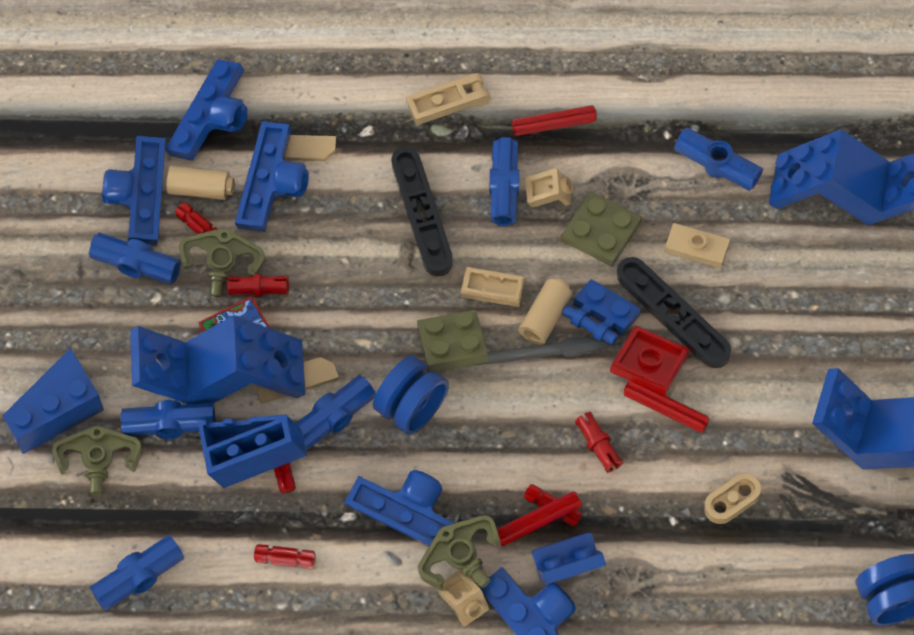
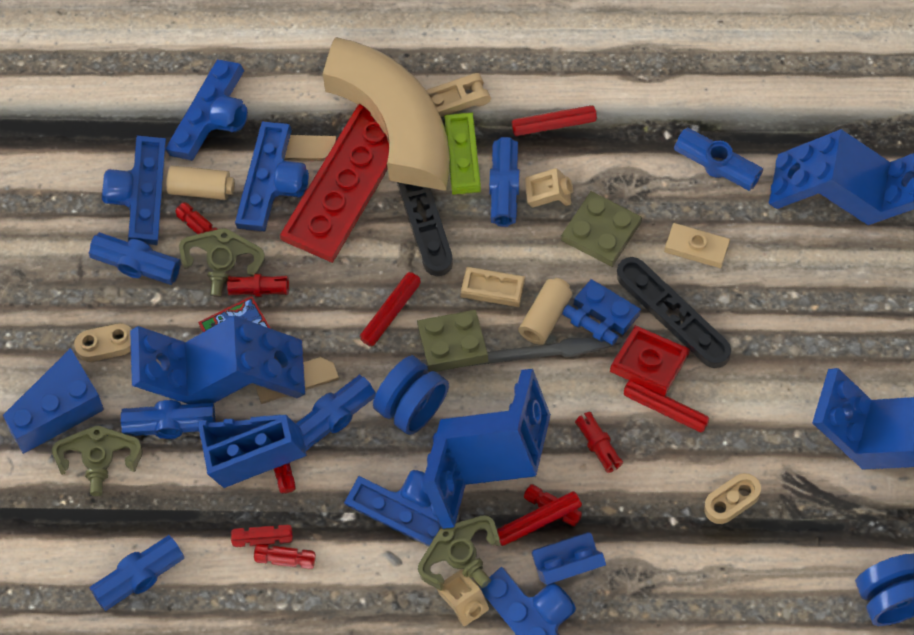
none -> tan plate [74,323,132,362]
none -> red axle [231,525,293,547]
none -> red plate [280,104,389,263]
none -> tan brick [323,37,450,191]
none -> red axle [360,272,421,347]
none -> blue bracket [421,369,551,529]
none -> lime tile [444,112,481,195]

